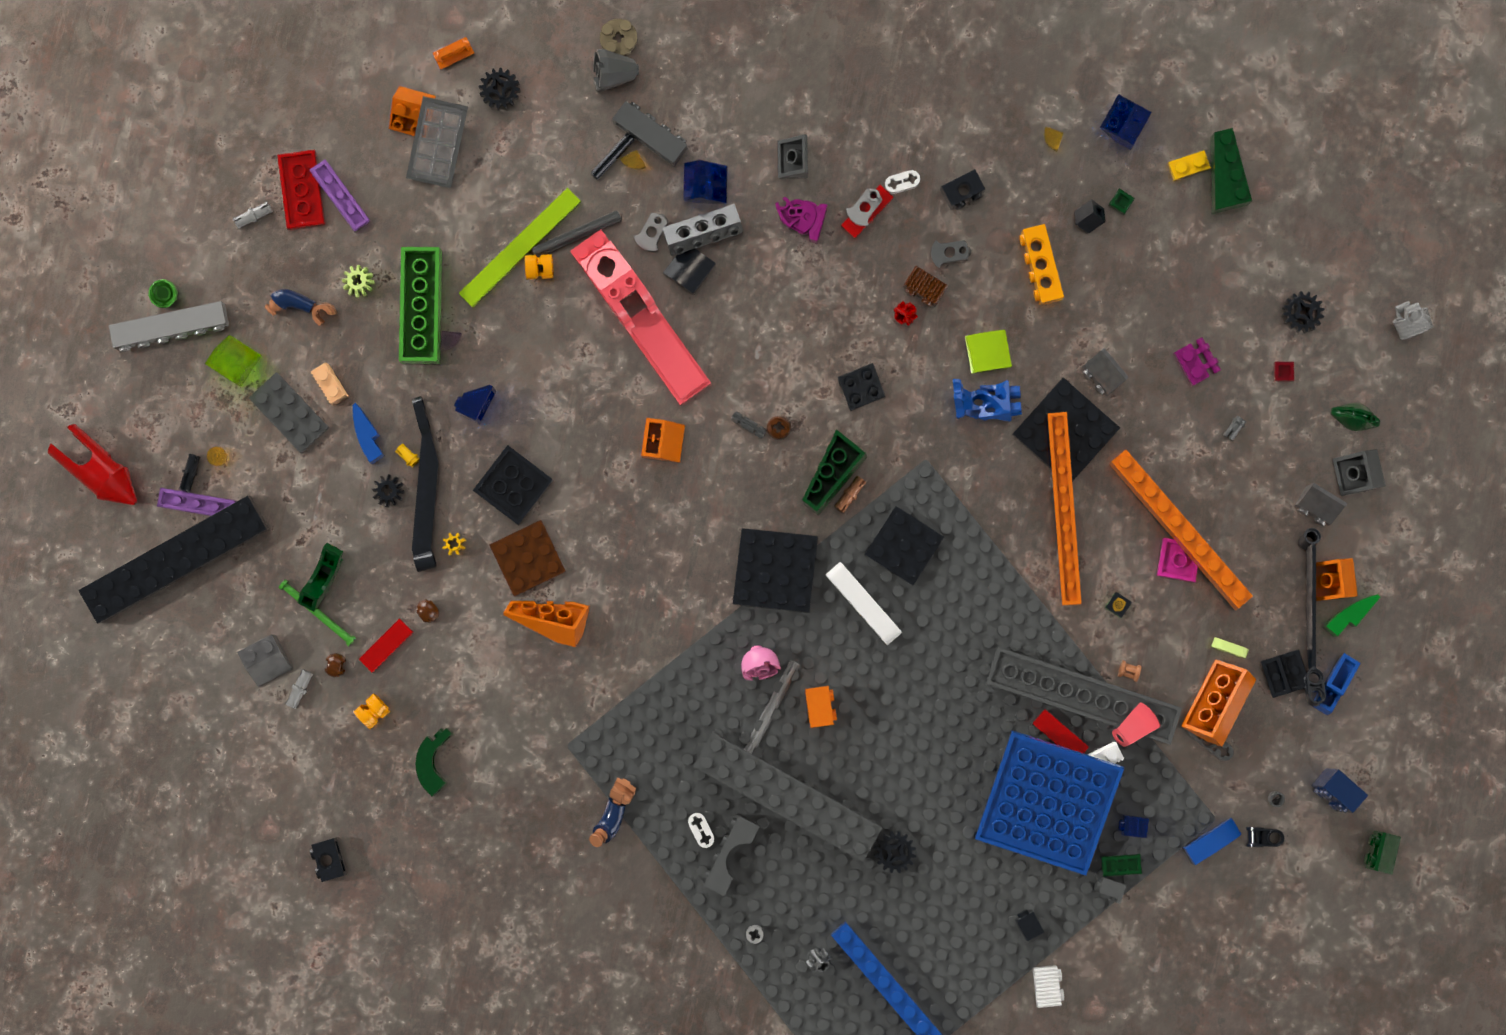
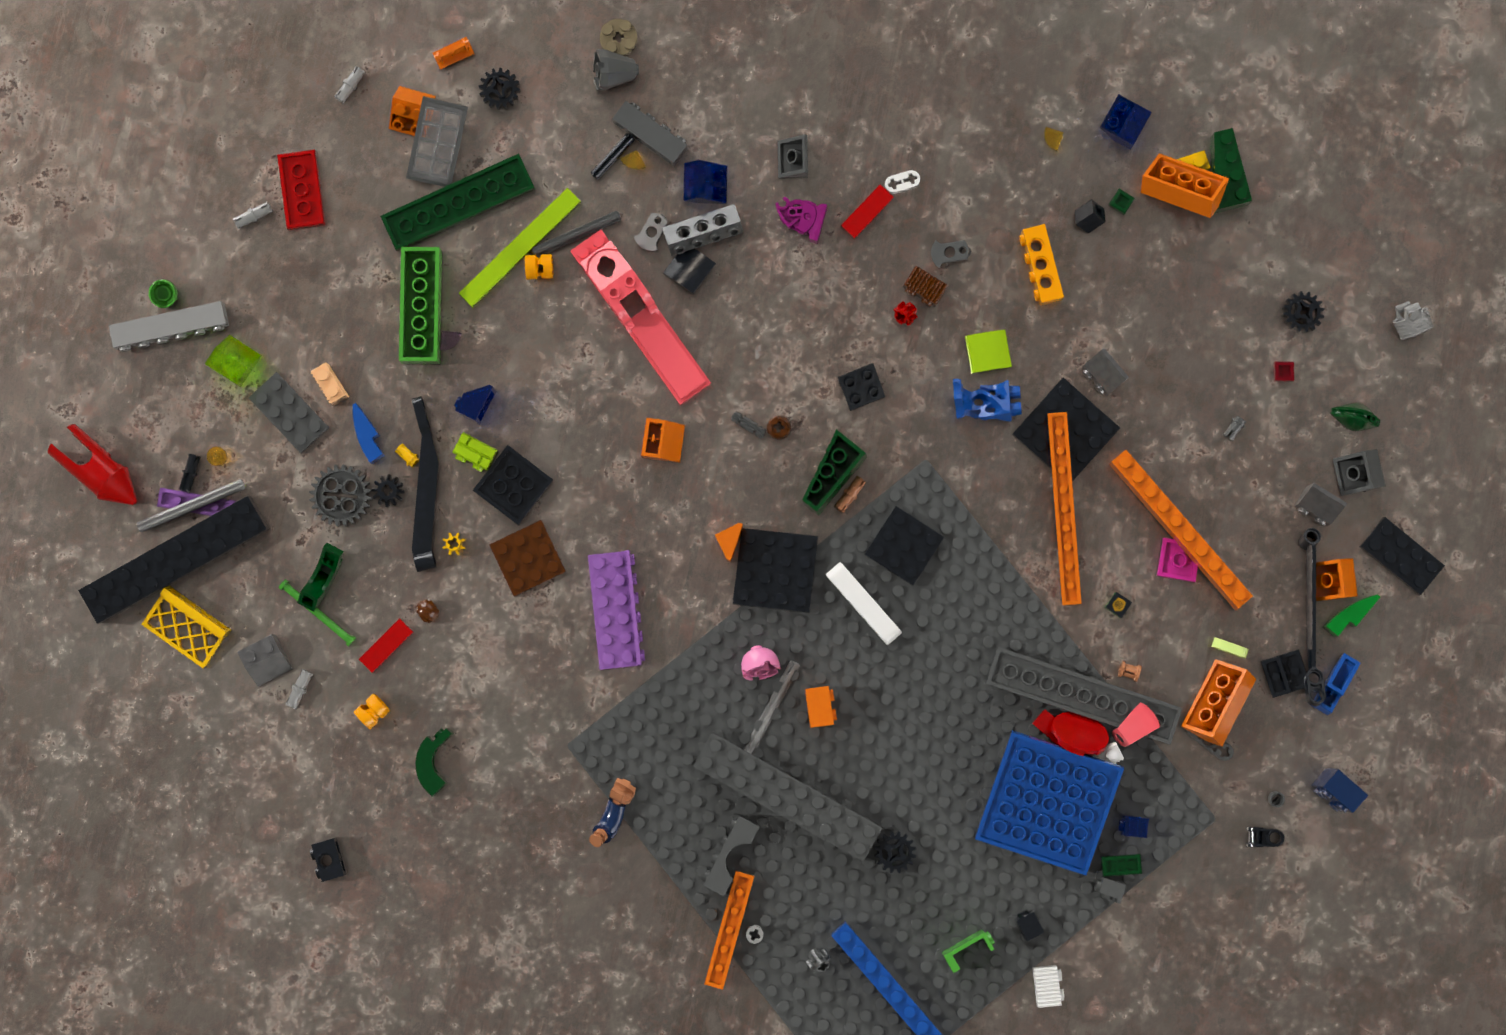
piece [265,289,337,326] -> none
medium lavender tile [310,159,370,233] -> none
reddish brown piece [325,653,346,677] -> none
yellowish green gear [342,265,375,298] -> none
orange wedge [503,601,589,647] -> none
white beam [688,813,714,848] -> none
light grey piece [846,188,882,226] -> none
black brick [940,169,985,210] -> none
magenta plate [1173,337,1221,386] -> none
blue slope [1183,818,1242,865] -> none
dark green slope [1364,831,1401,875] -> none
none -> light grey axle [137,479,245,532]
none -> yellow fence [141,586,232,669]
none -> dark grey gear [309,464,372,527]
none -> light grey pin [334,66,366,104]
none -> dark green plate [380,153,535,251]
none -> lime brick [452,432,498,472]
none -> medium lavender bracket [588,550,645,670]
none -> orange plate [704,871,754,990]
none -> orange slope [715,523,743,563]
none -> bright green panel [941,929,995,973]
none -> red tile [1051,712,1109,756]
none -> orange slope [1141,153,1229,218]
none -> black plate [1359,517,1445,595]

